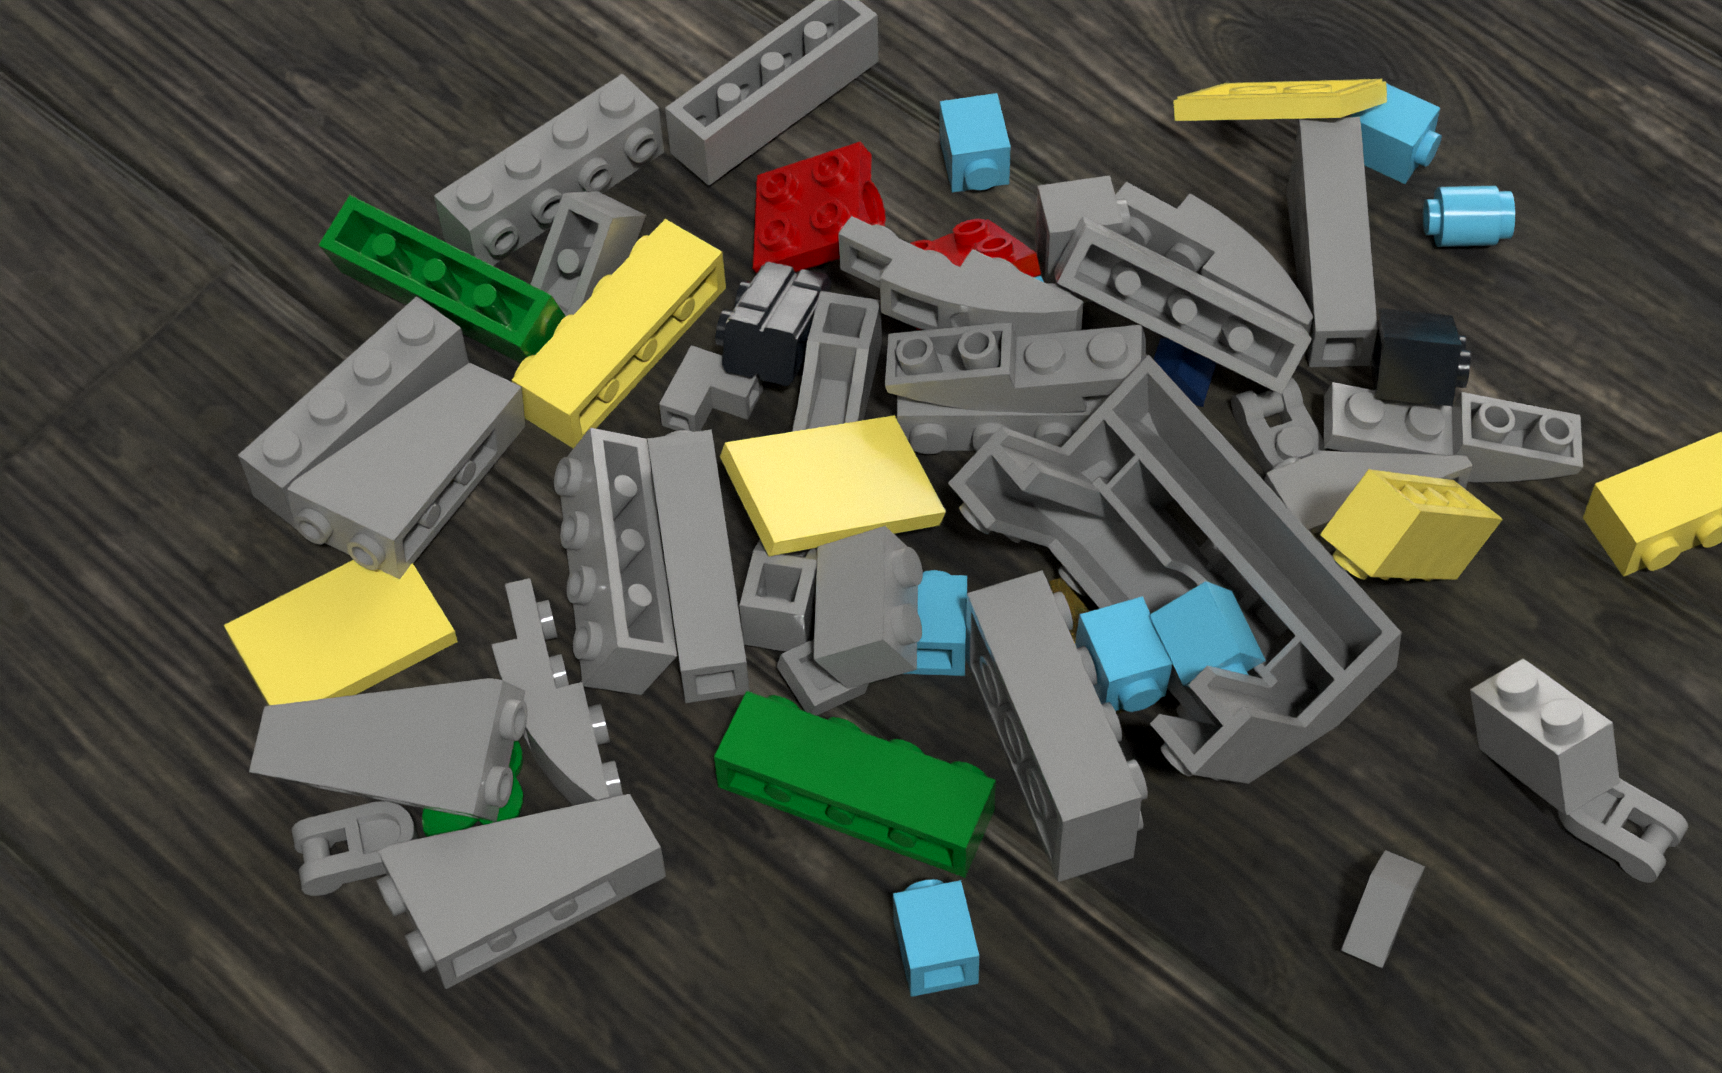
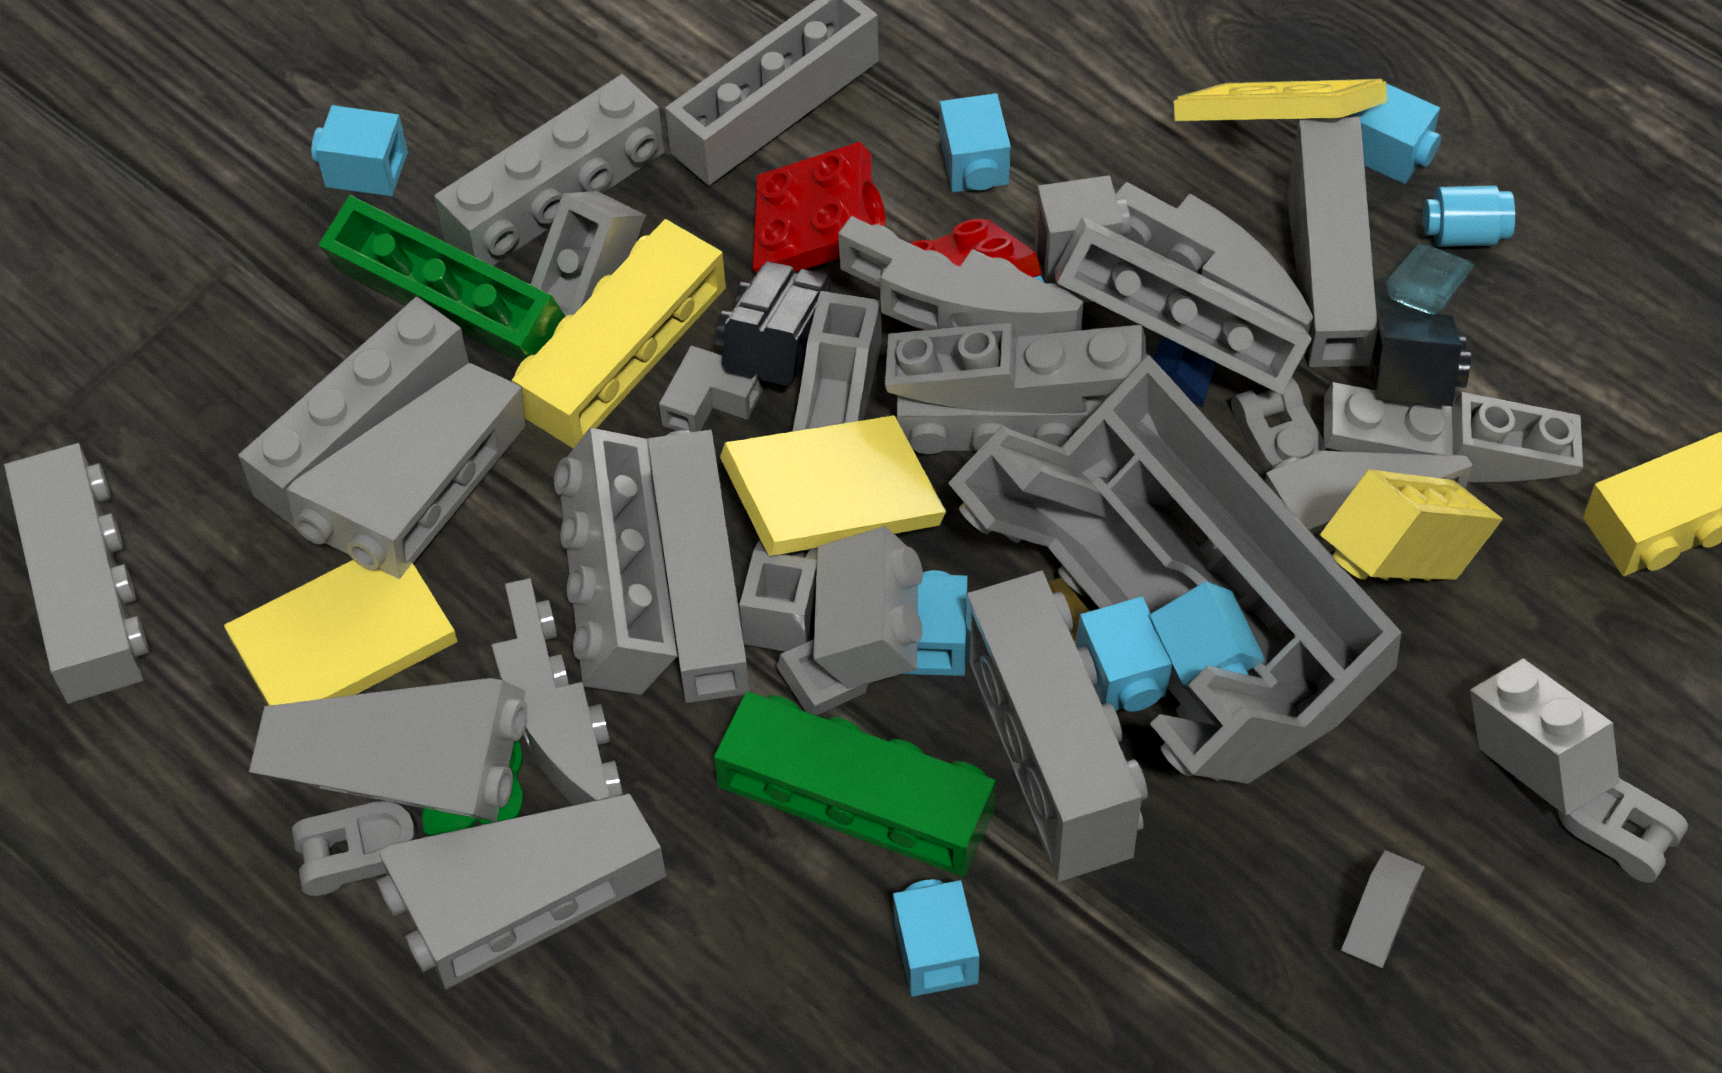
none -> light grey brick [4,443,149,704]
none -> medium azure brick [311,105,408,196]
none -> clear light blue tile [1386,243,1474,316]

